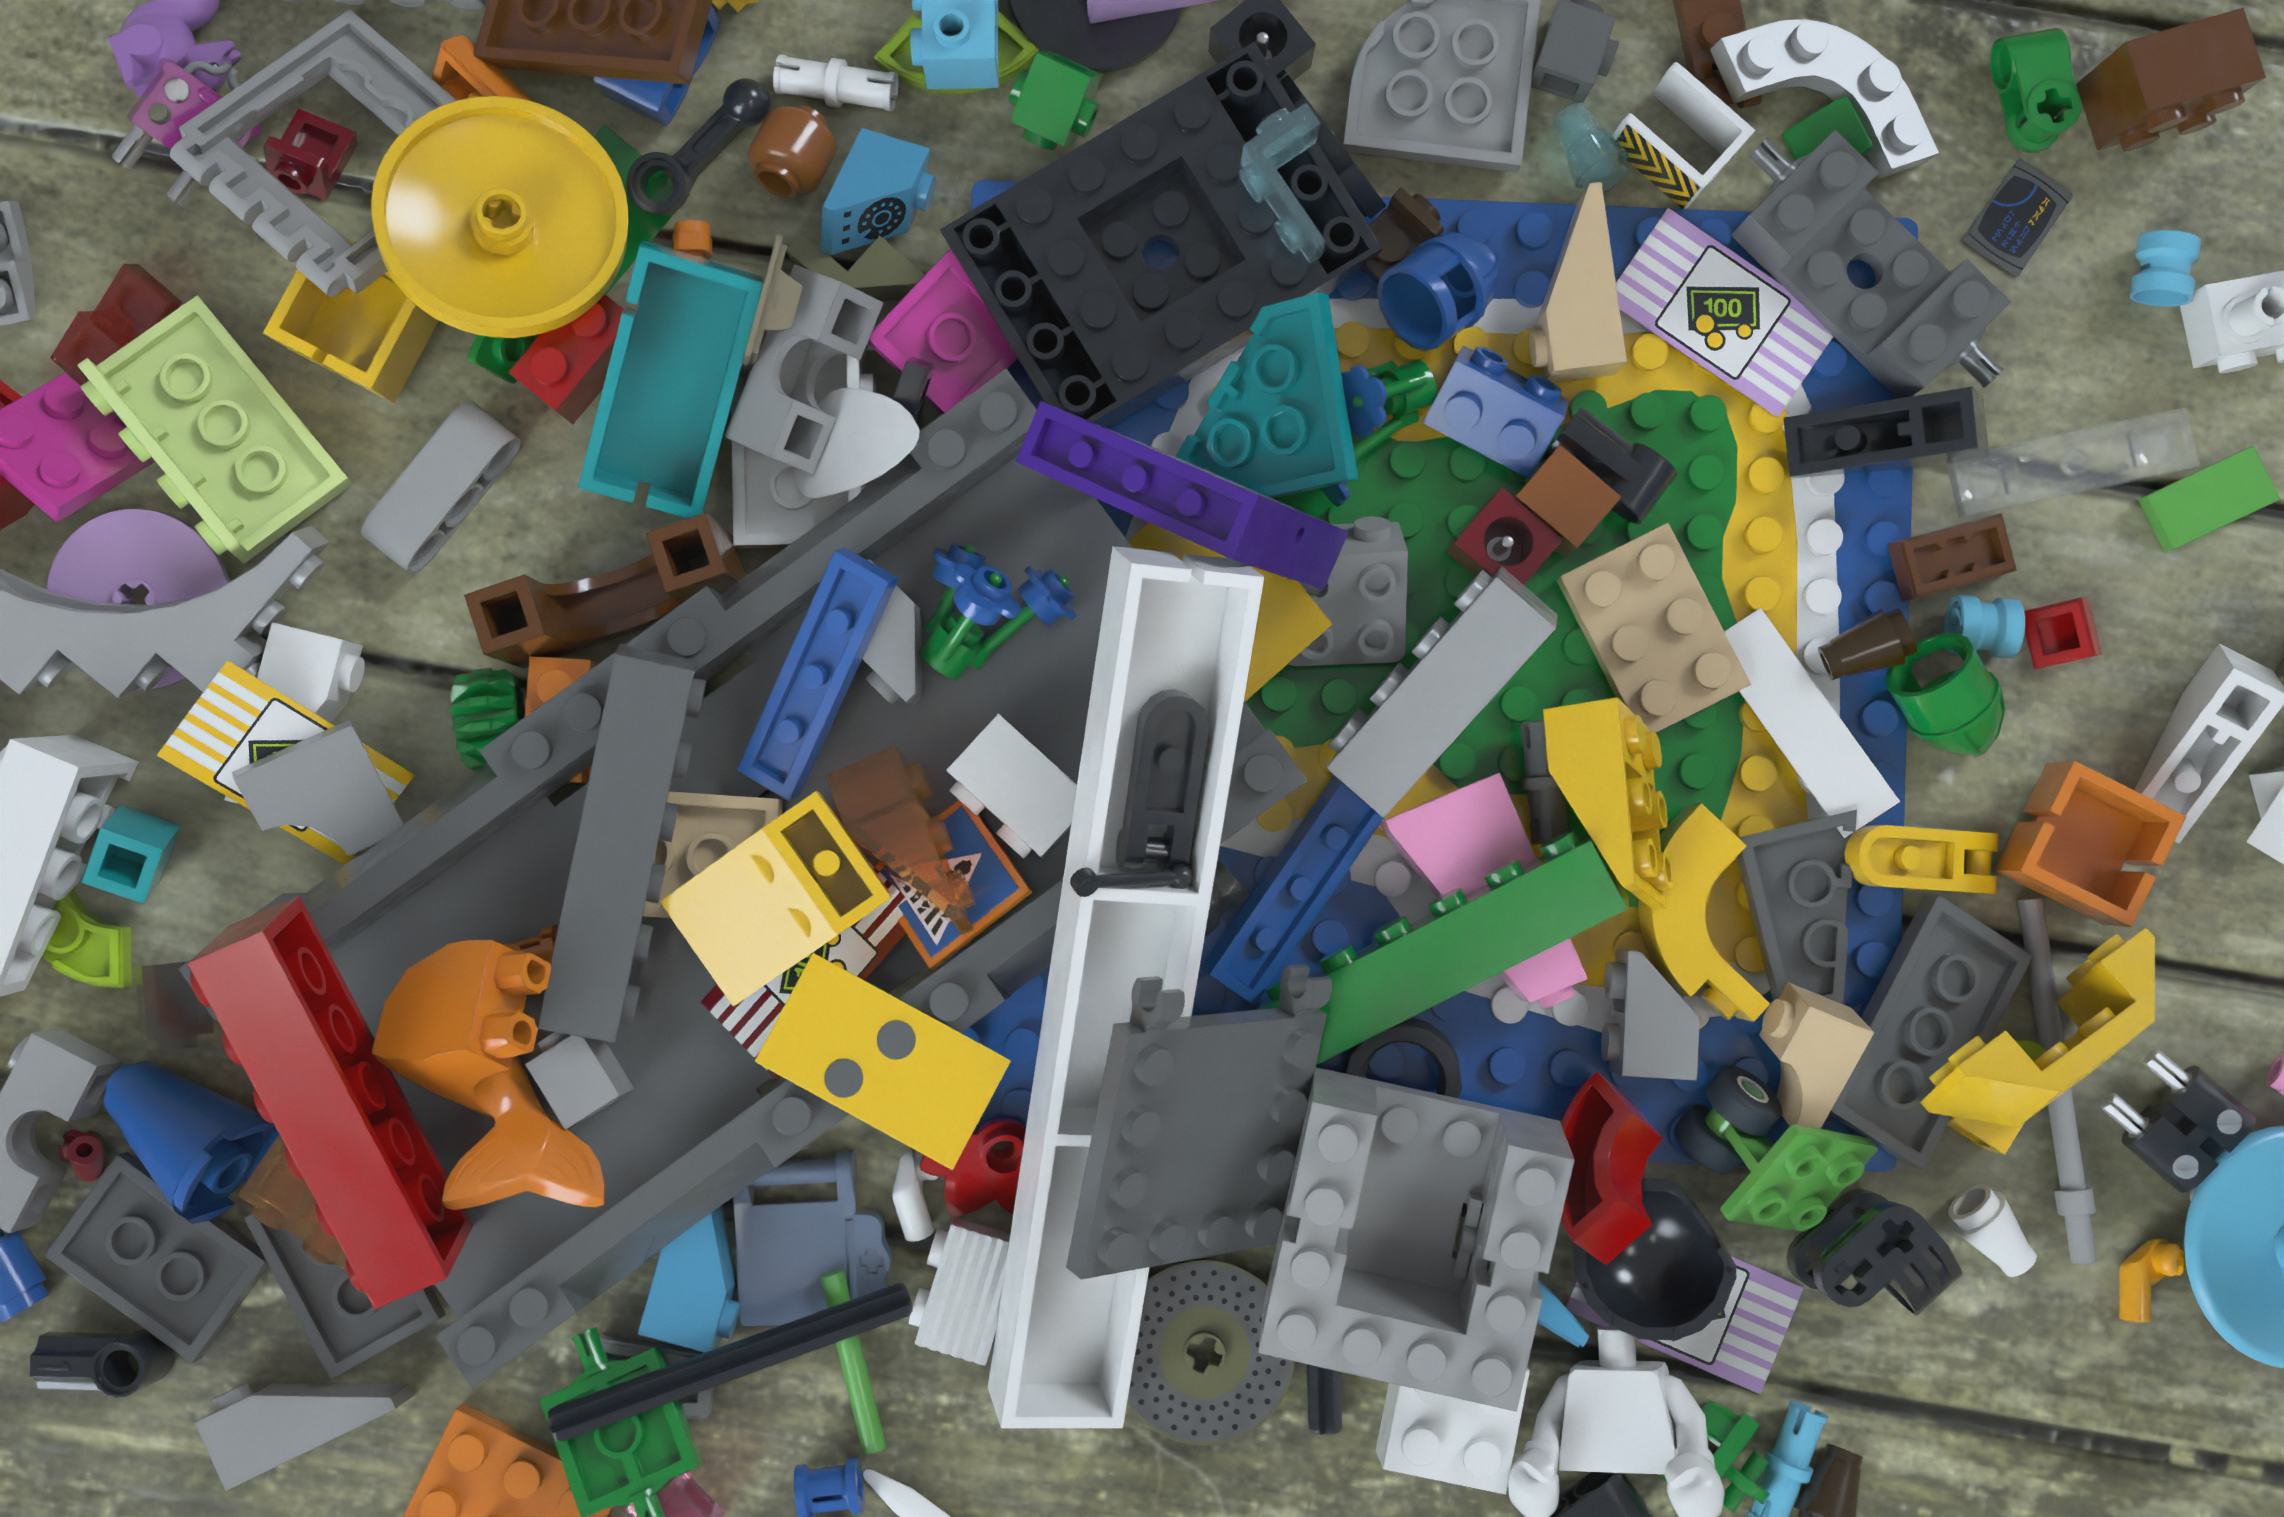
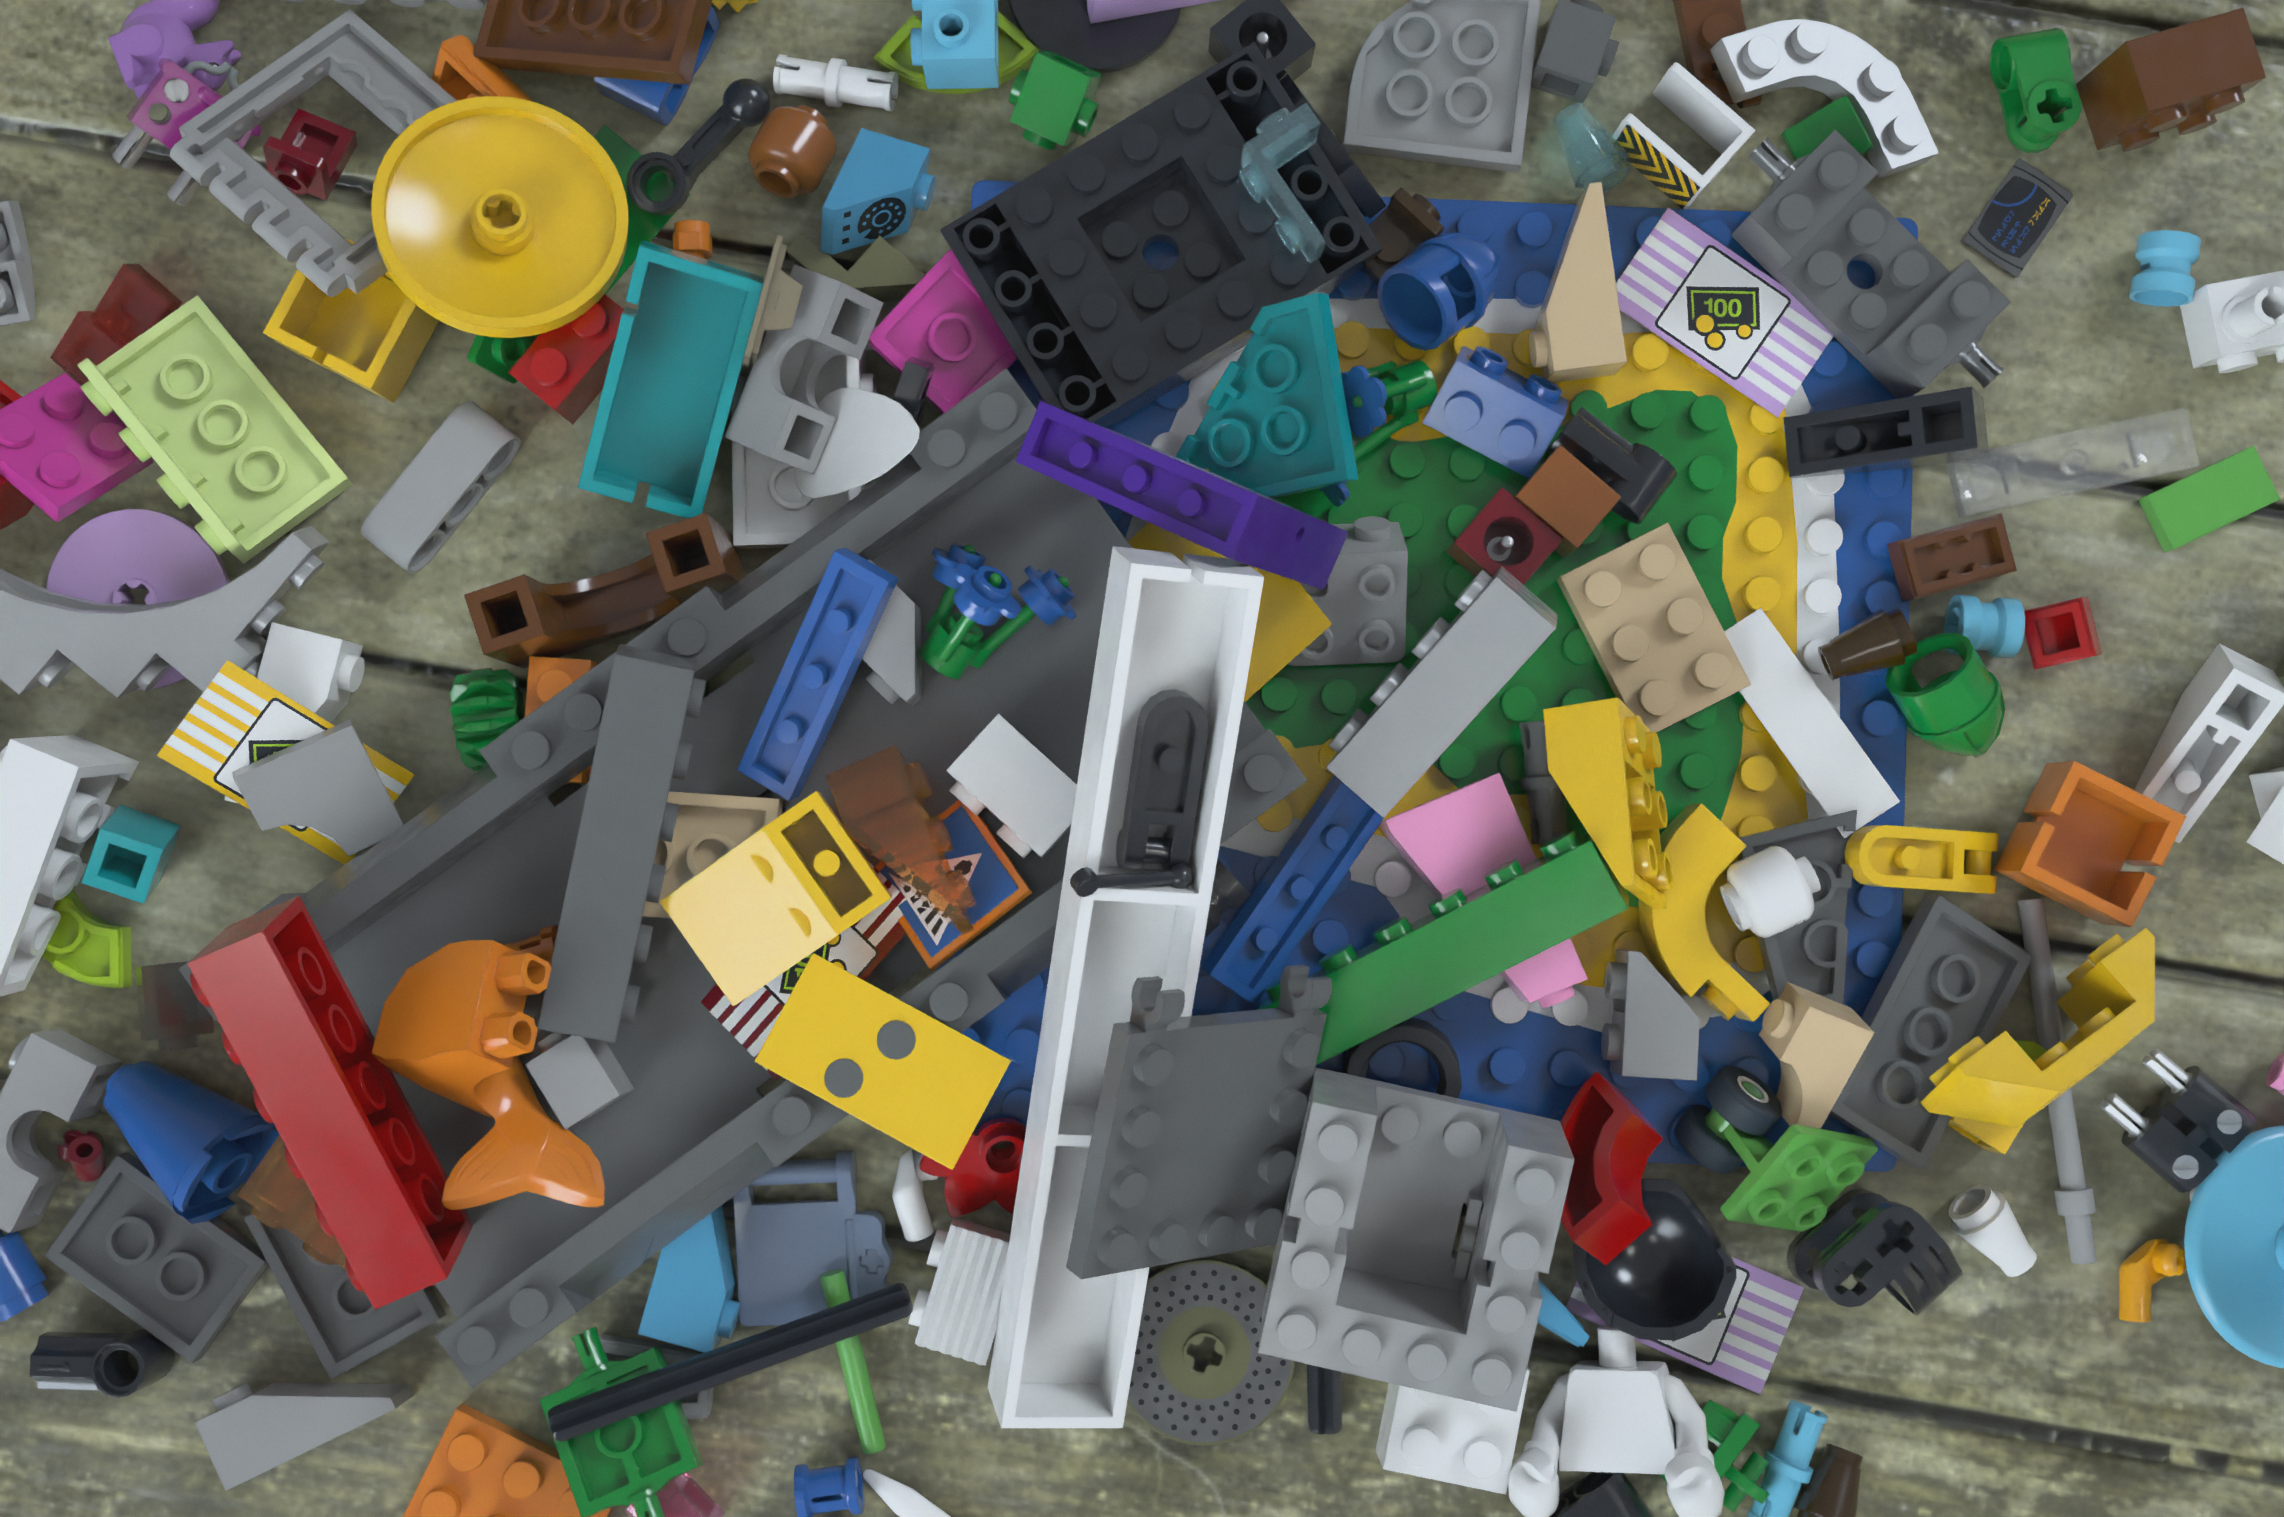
none -> white head [1720,846,1821,938]

